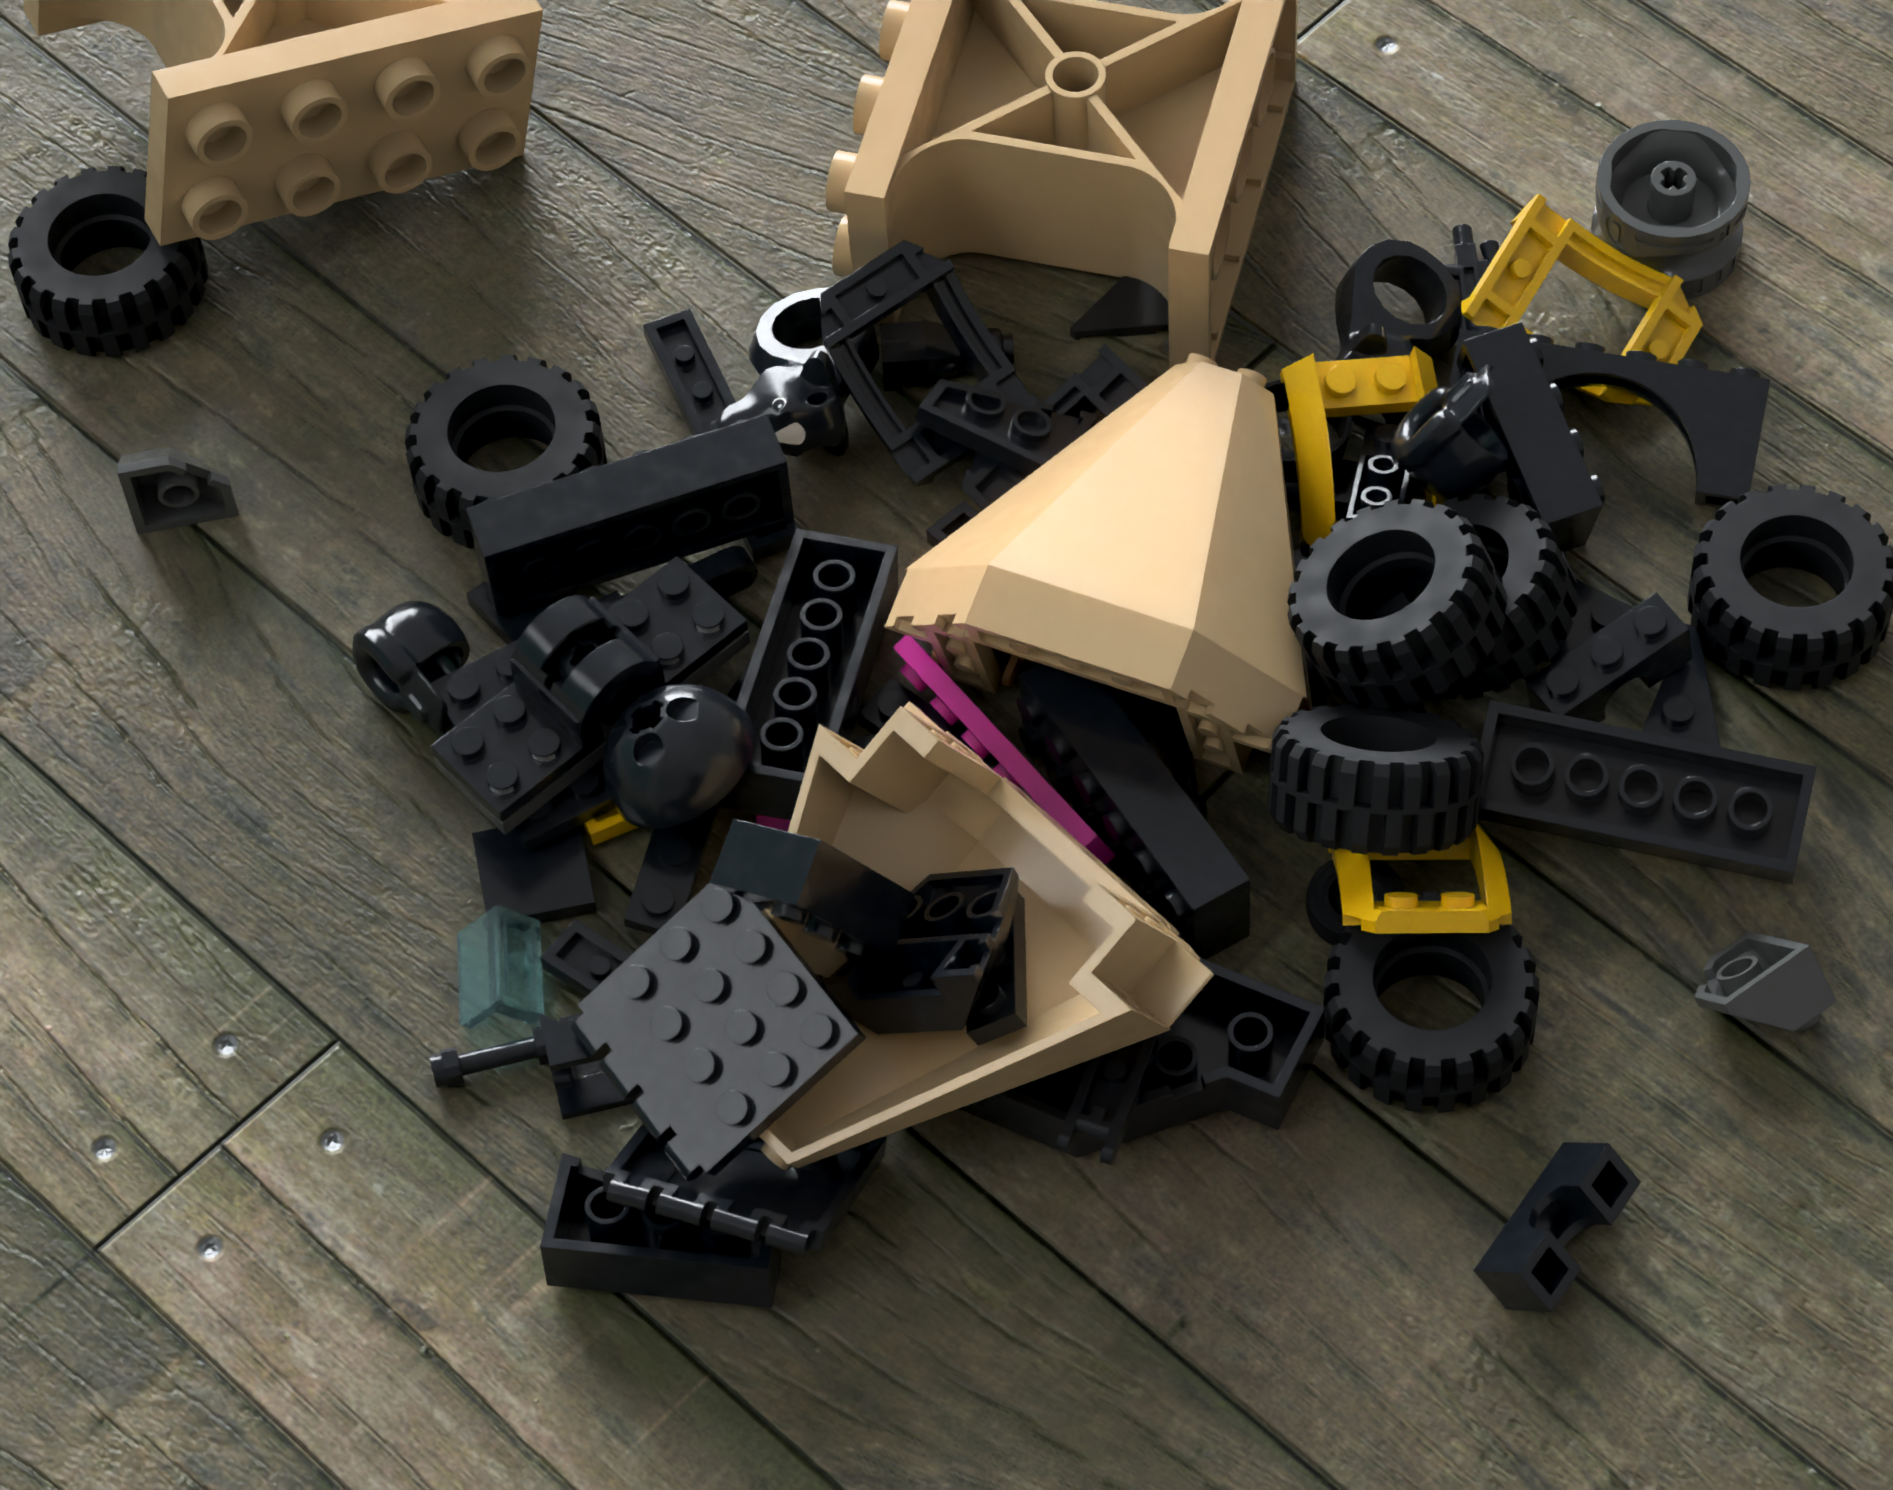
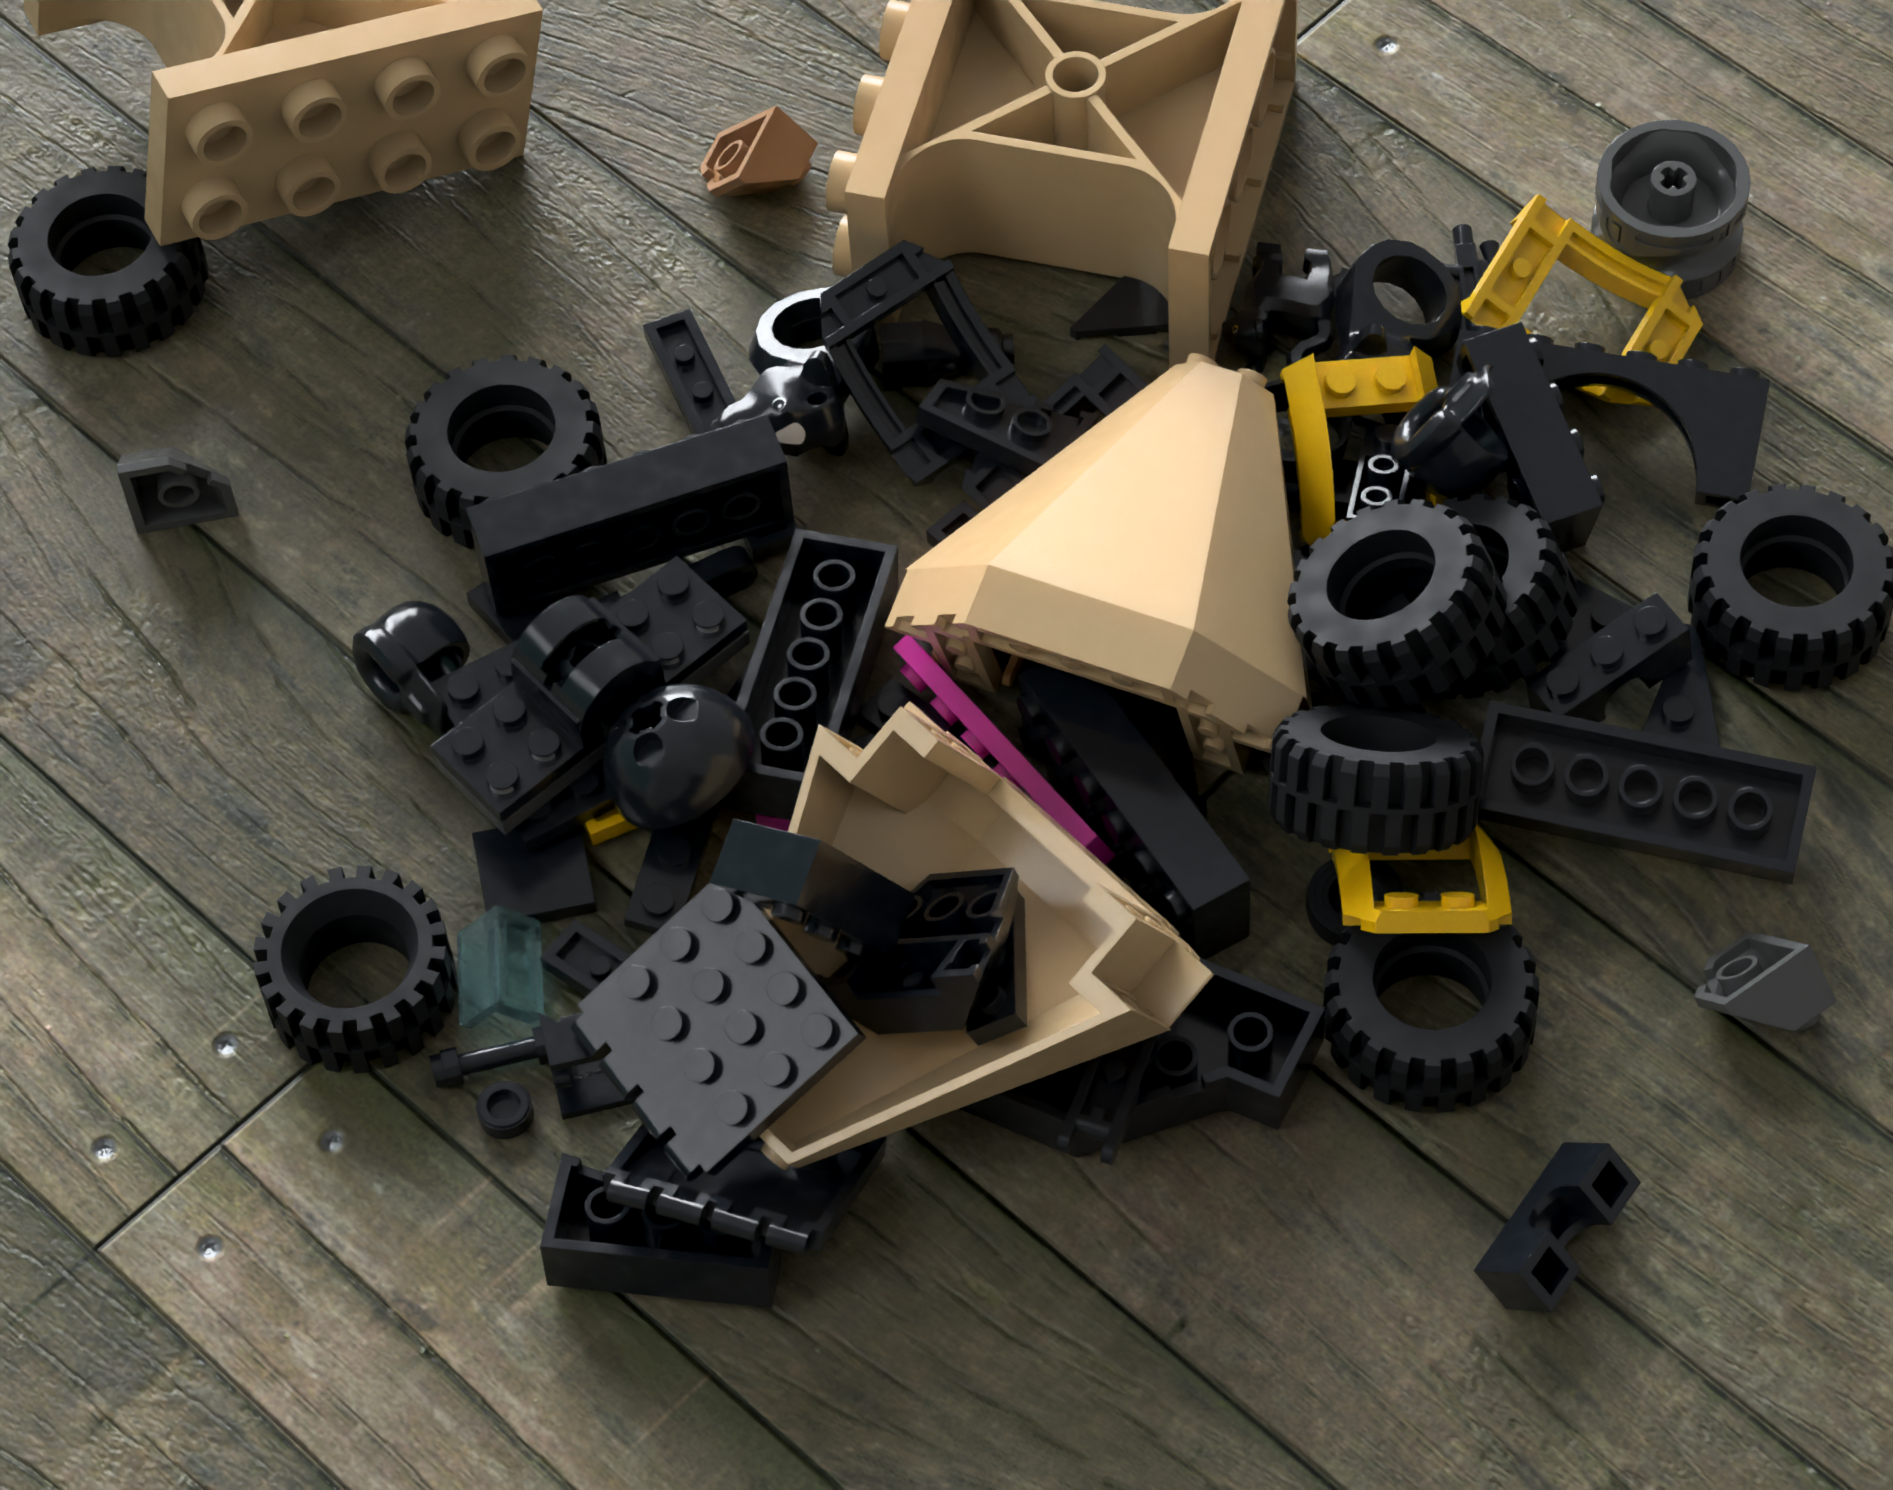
none -> black tyre [253,865,457,1073]
none -> black tile [476,1081,534,1139]
none -> medium nougat slope [699,105,818,197]
none -> black animal [1221,242,1348,373]

